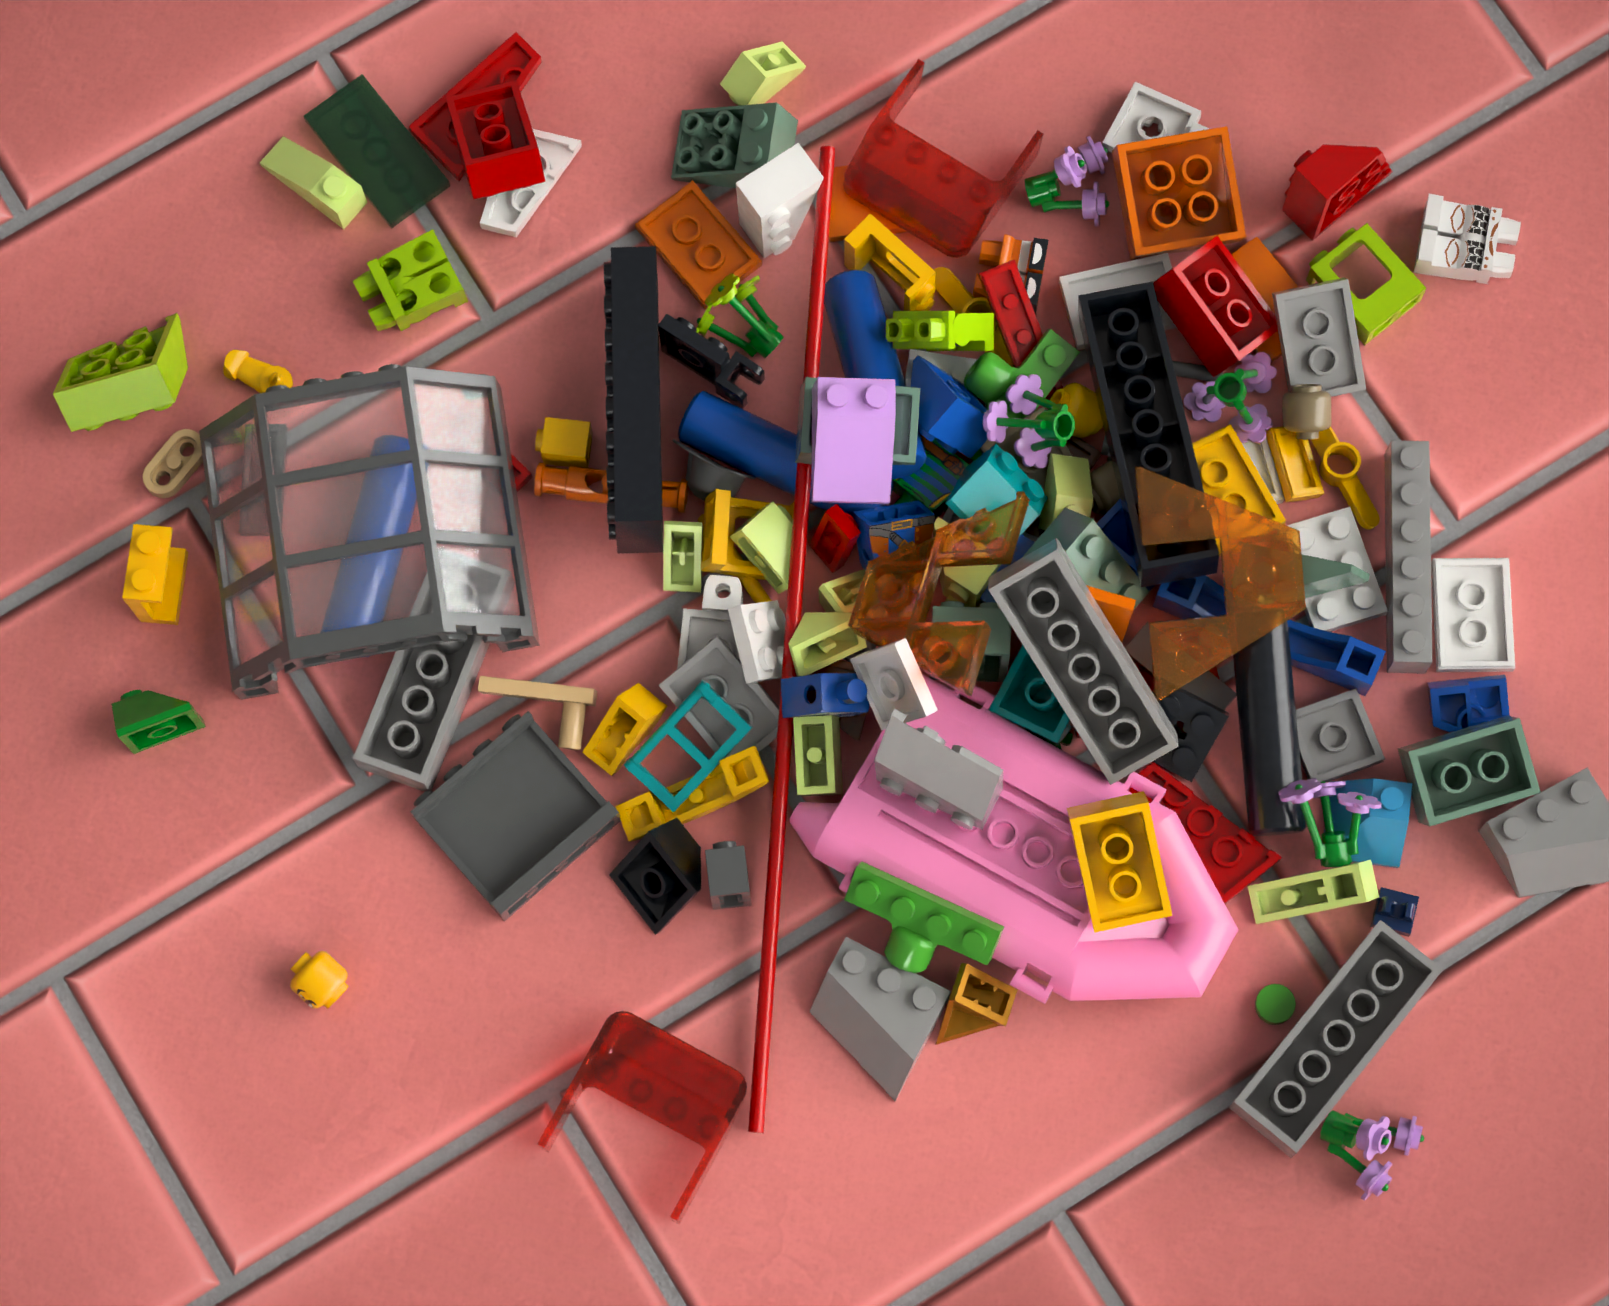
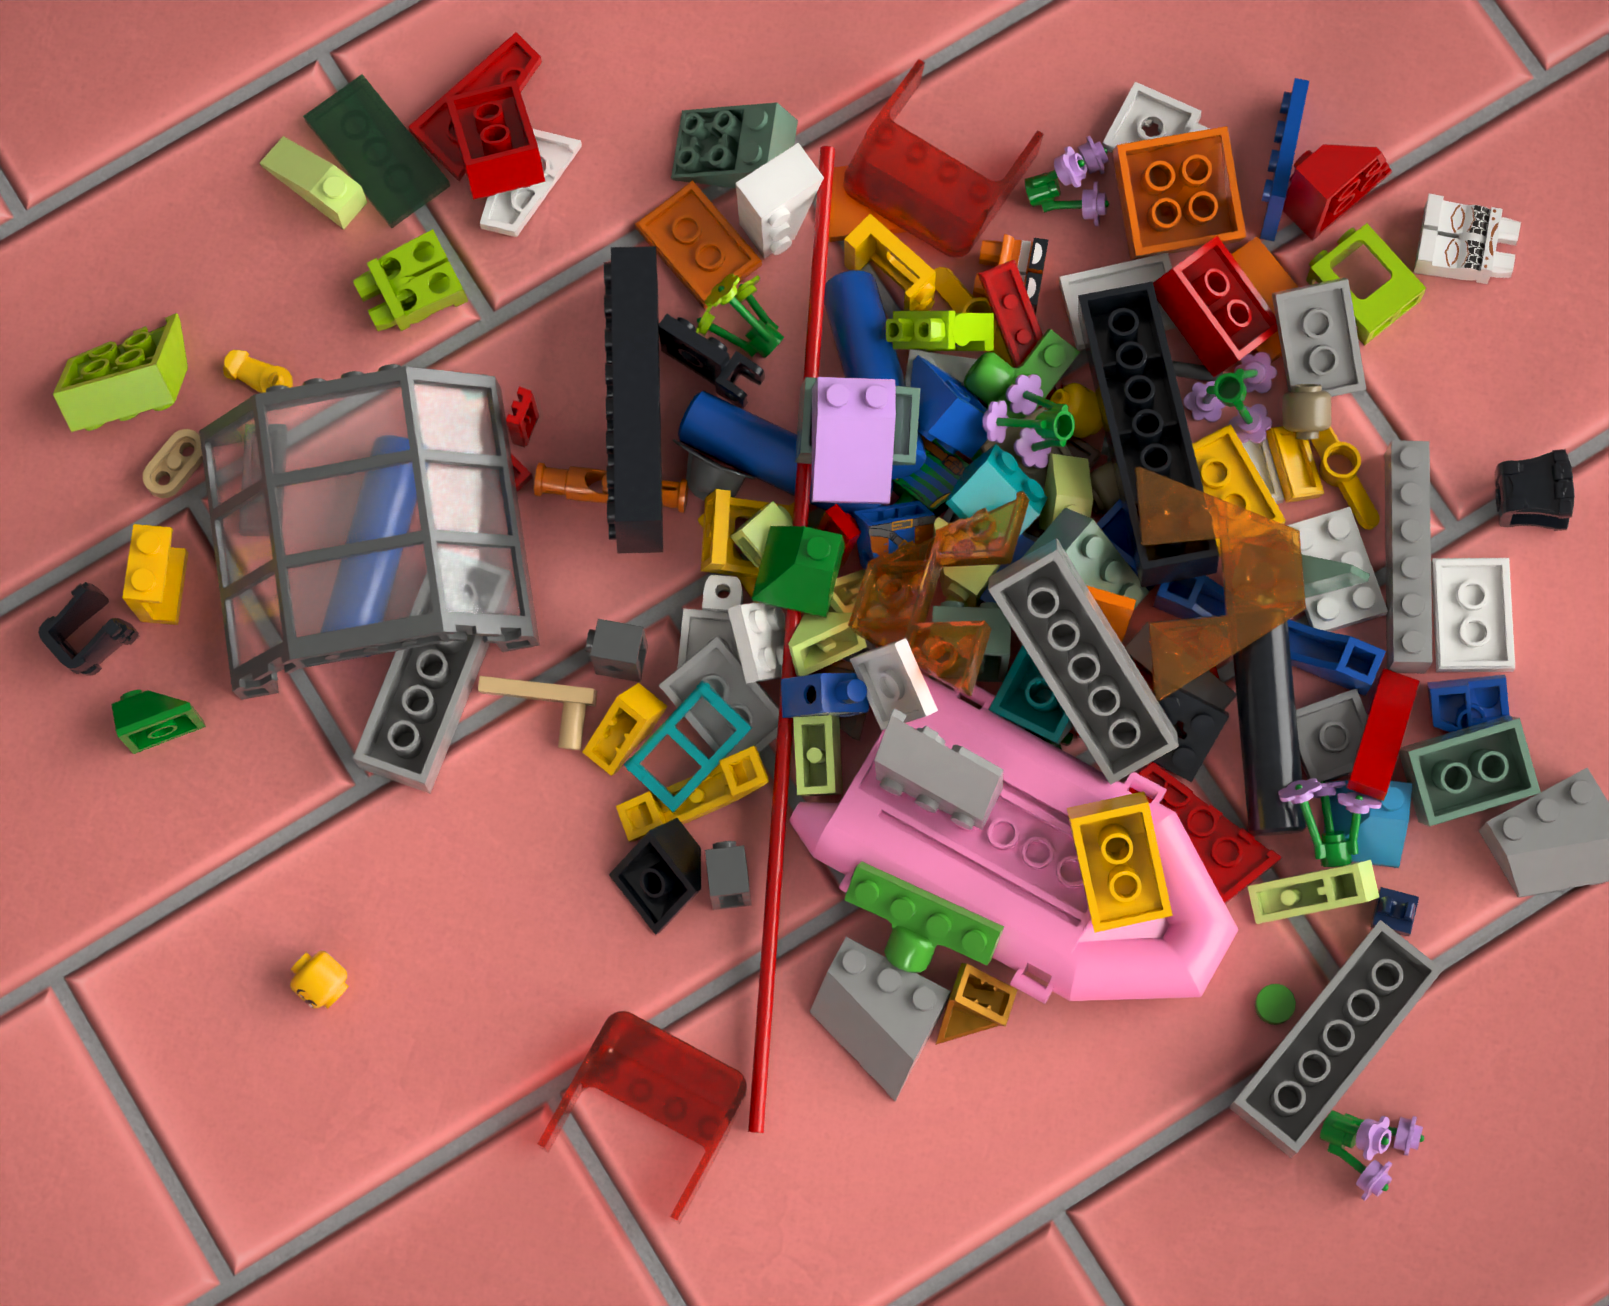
dark grey panel [410,711,621,921] -> none
yellow brick [535,417,593,468] -> none
yellowish green slope [663,521,703,593] -> none
yellowish green slope [720,41,806,106] -> none
none -> black piece [38,582,140,675]
none -> red tile [505,386,539,448]
none -> dark grey brick [585,619,648,682]
none -> green slope [751,526,845,618]
none -> blue wing [1260,78,1309,241]
none -> red tile [1346,668,1420,801]
none -> black piece [1494,449,1575,531]

